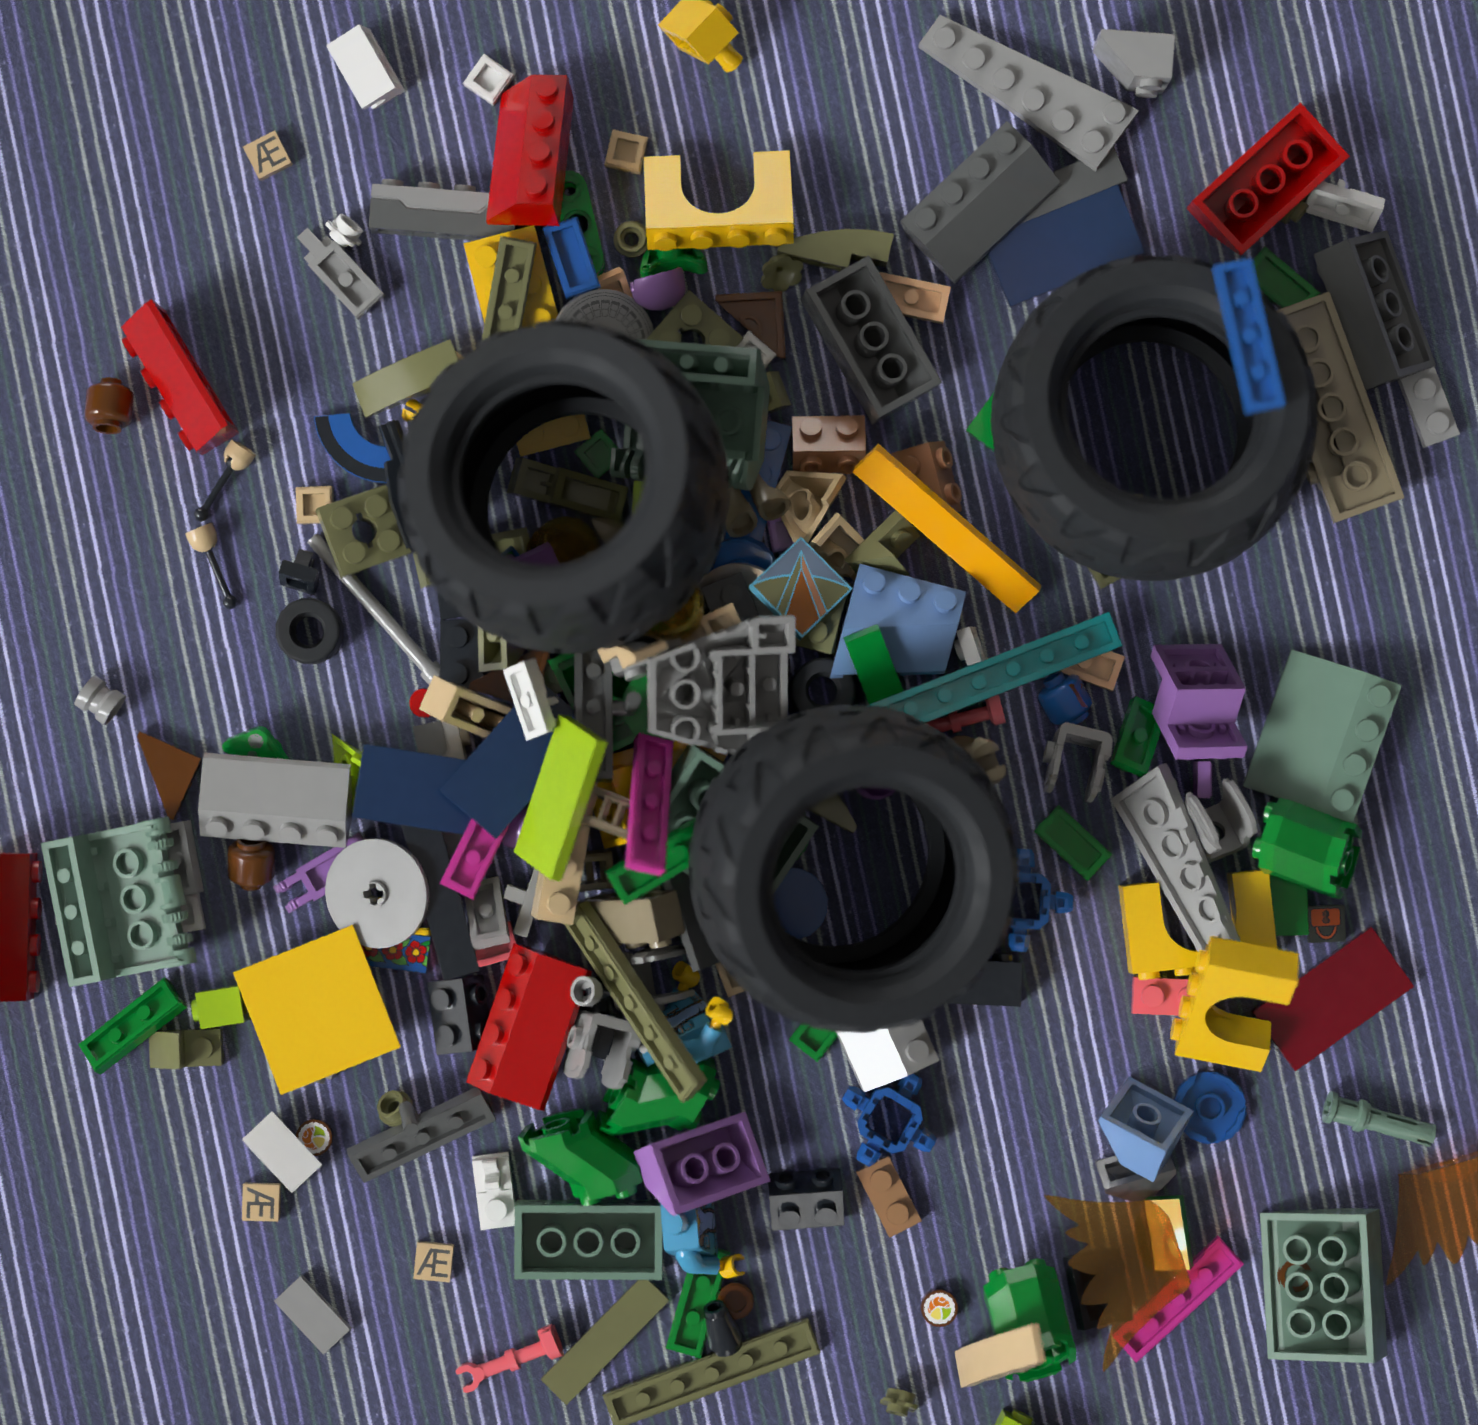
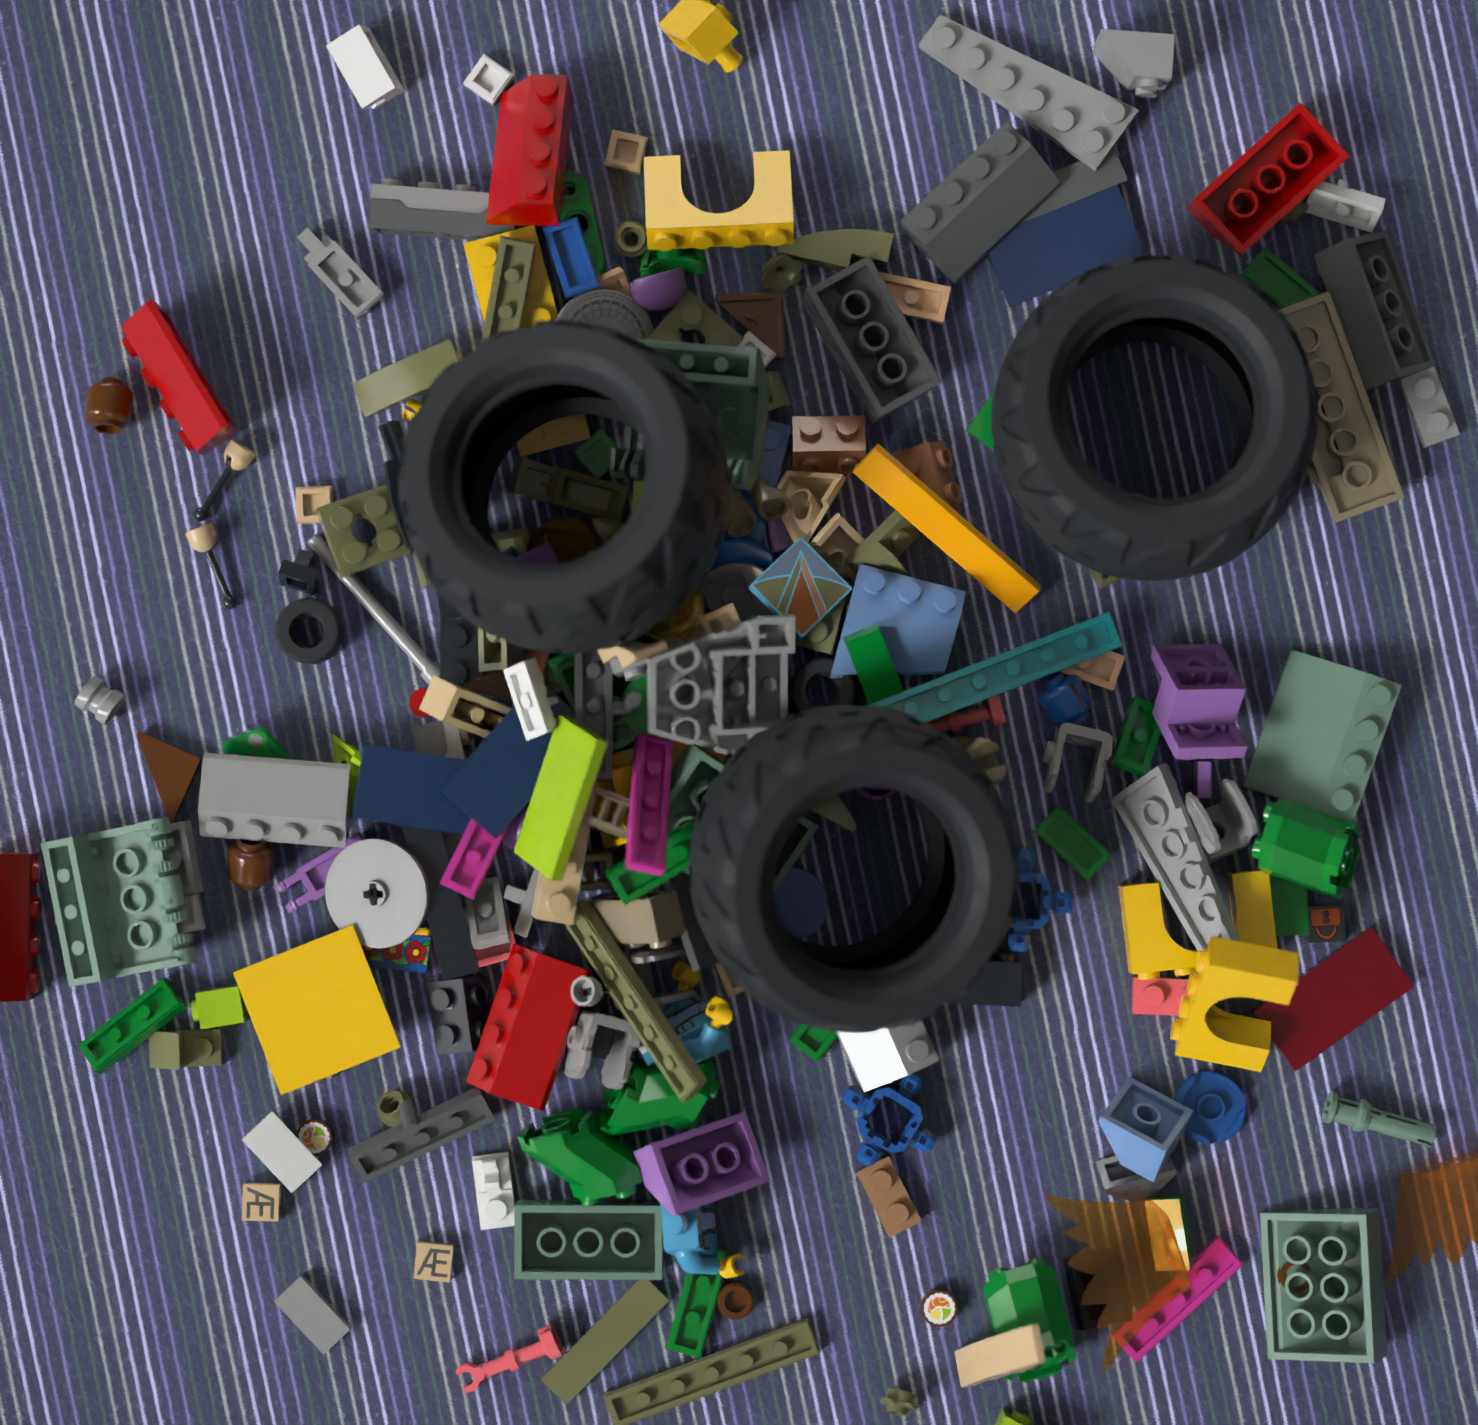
tan tile [243,130,293,181] -> none
tile [314,413,390,484] -> none
white plate [326,214,363,247] -> none
black cone [703,1300,743,1357] -> none
black bracket [768,1168,845,1231] -> none
white plate [954,626,986,666] -> none
blue plate [1212,258,1286,415] -> none

